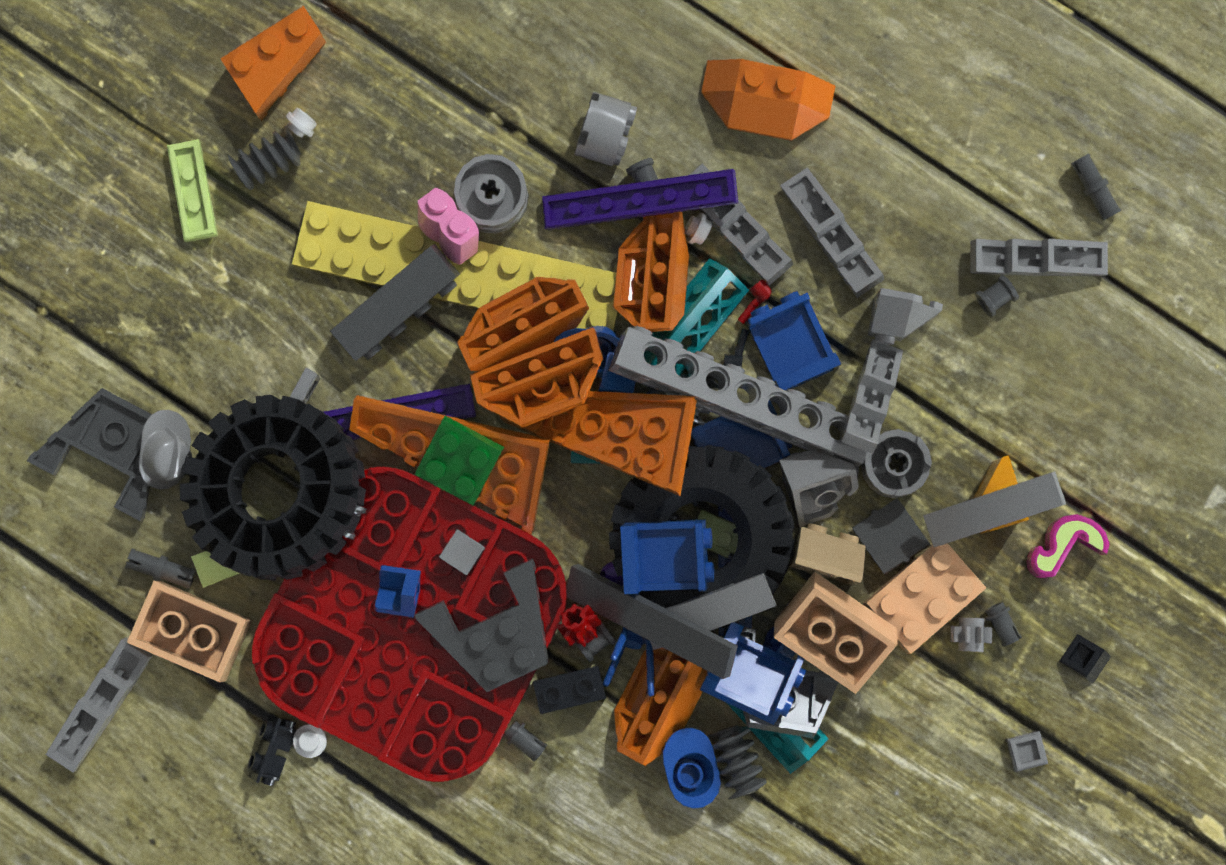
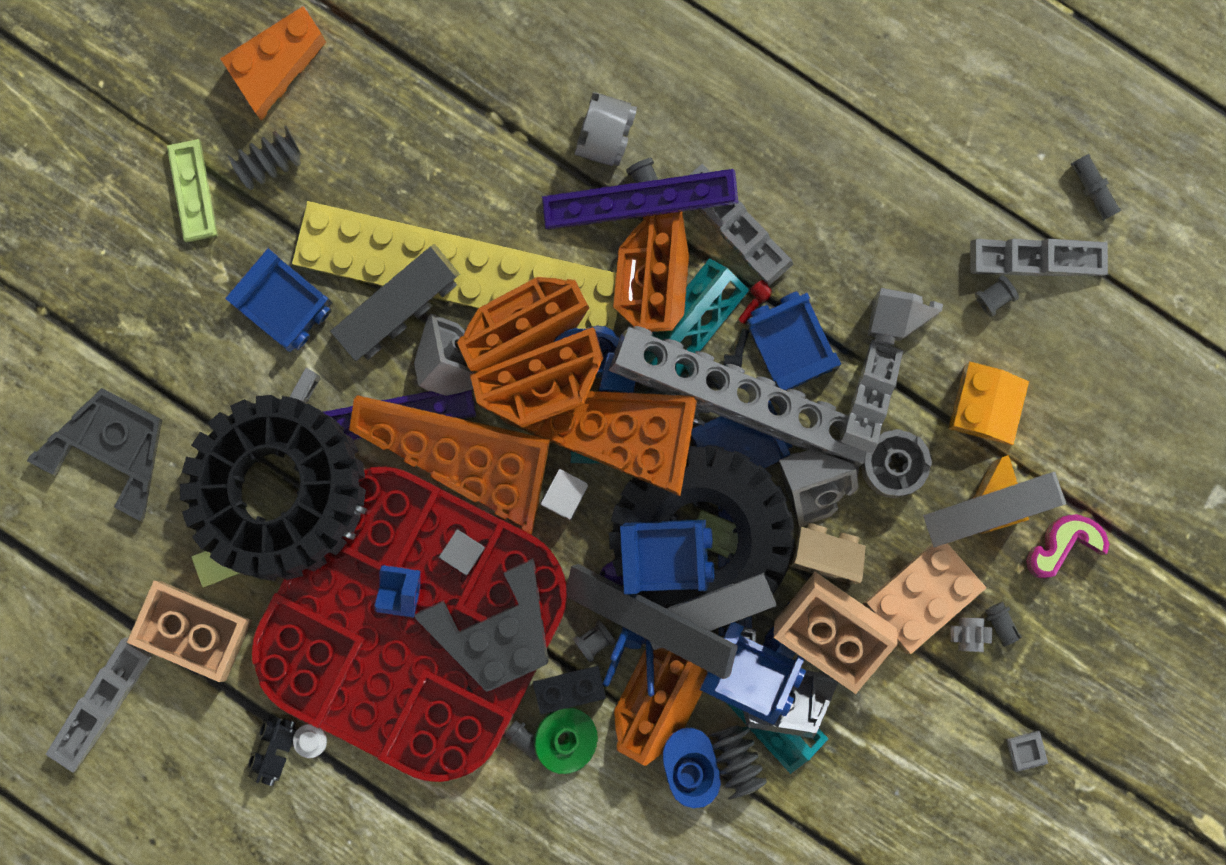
dark grey pin [125,548,196,589] -> none
light grey piece [139,410,192,489] -> none
white plate [286,108,317,138] -> none
green plate [414,416,504,506] -> none
bright pink brick [418,188,479,265] -> none
light grey wheel [454,154,529,234] -> none
red gear [557,604,601,647] -> none
white plate [685,213,712,245] -> none
orange wedge [701,59,835,141] -> none
light grey slope [780,168,884,298] -> none
dark grey piece [852,498,930,576] -> none
black slope [1060,634,1110,683] -> none
none -> blue panel [225,248,332,353]
none -> light grey slope [414,314,478,396]
none -> green dish [534,708,598,774]
none -> white panel [541,469,588,521]
none -> light orange slope [948,361,1029,445]

